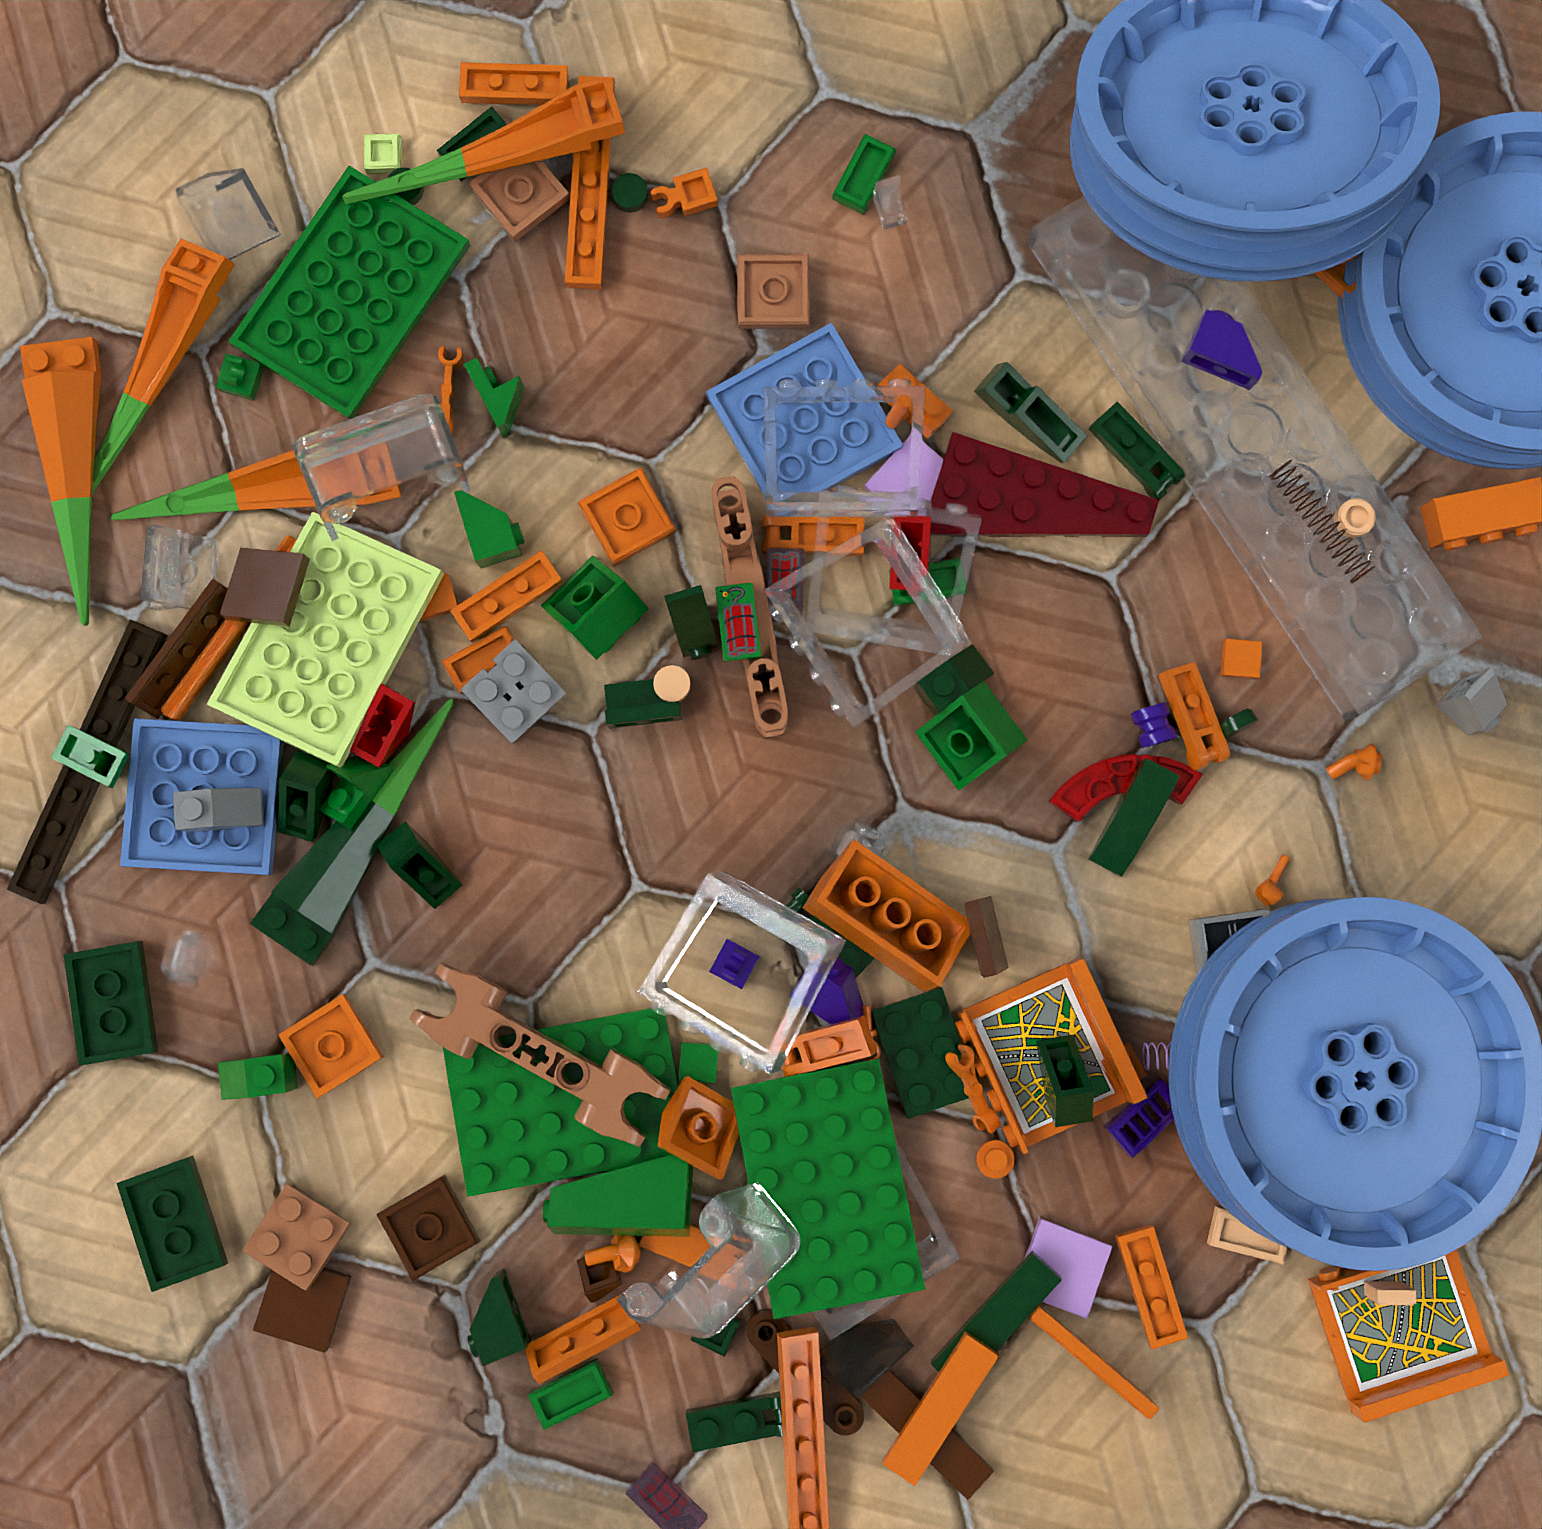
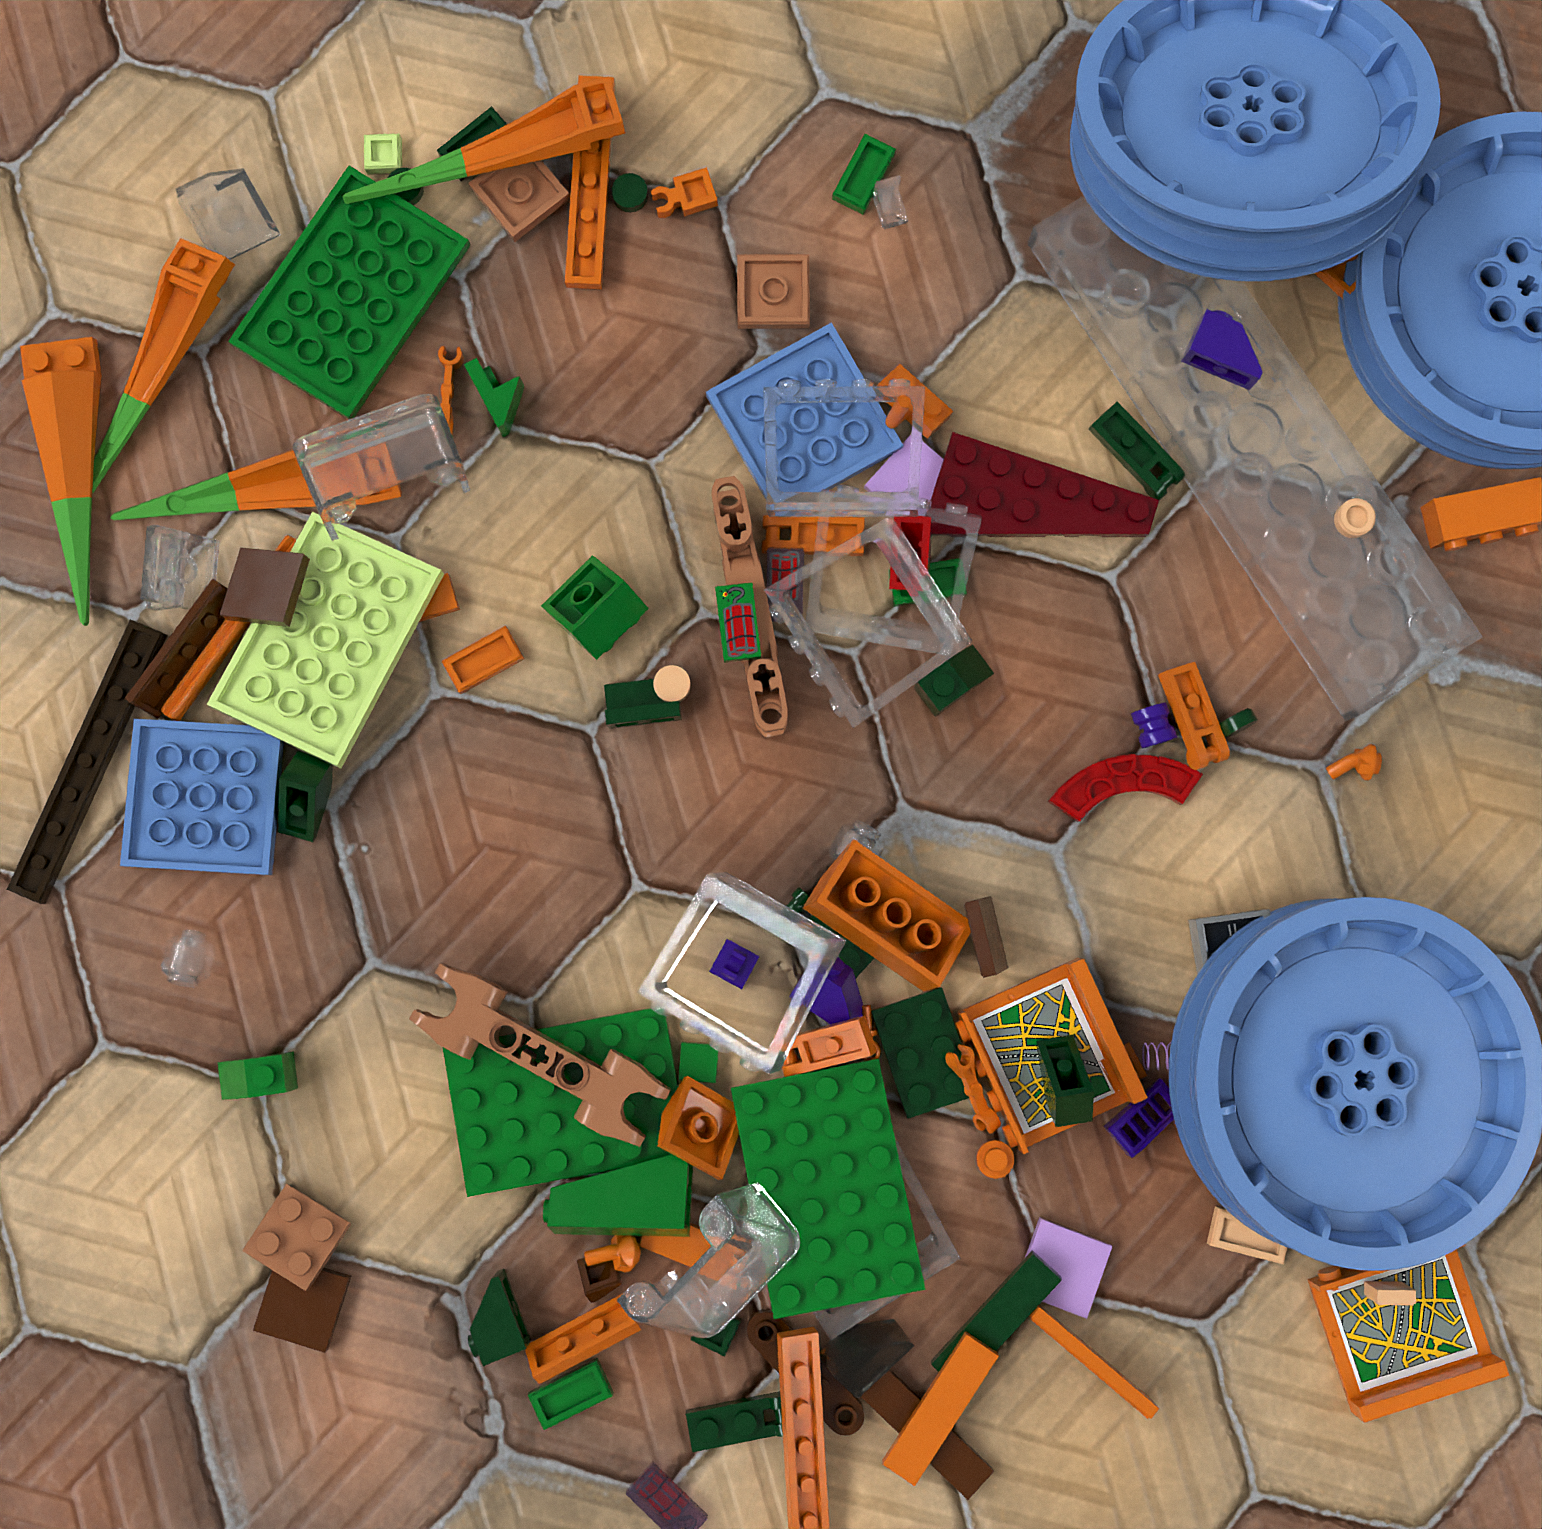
slope [51,725,130,788] -> none
dark green plate [63,941,158,1066] -> none
dark green plate [116,1155,228,1292] -> none
light grey slope [173,788,264,833] -> none
green tile [215,354,264,401] -> none
dark green plate [250,699,454,966] -> none
orange plate [278,994,384,1099] -> none
green slope [319,756,394,830] -> none
red slope [350,684,416,768] -> none
reddish brown tile [376,1175,481,1281] -> none
dark green slope [377,821,463,909] -> none
orange plate [450,550,564,643] -> none
green slope [454,490,525,568] -> none
orange plate [459,62,569,105] -> none
light grey piece [460,639,567,744] -> none
orange tile [578,467,677,567] -> none
dark green slope [664,585,718,660] -> none
green slope [915,681,1028,791] -> none
dark green slope [974,362,1087,463] -> none
dark green slope [1088,759,1180,877] -> none
orange plate [1115,1224,1188,1350] -> none
orange tile [1220,638,1262,680] -> none
orange hand [1255,855,1290,907] -> none
reddish brown piece [1269,460,1375,584] -> none
light grey slope [1436,668,1508,735] -> none

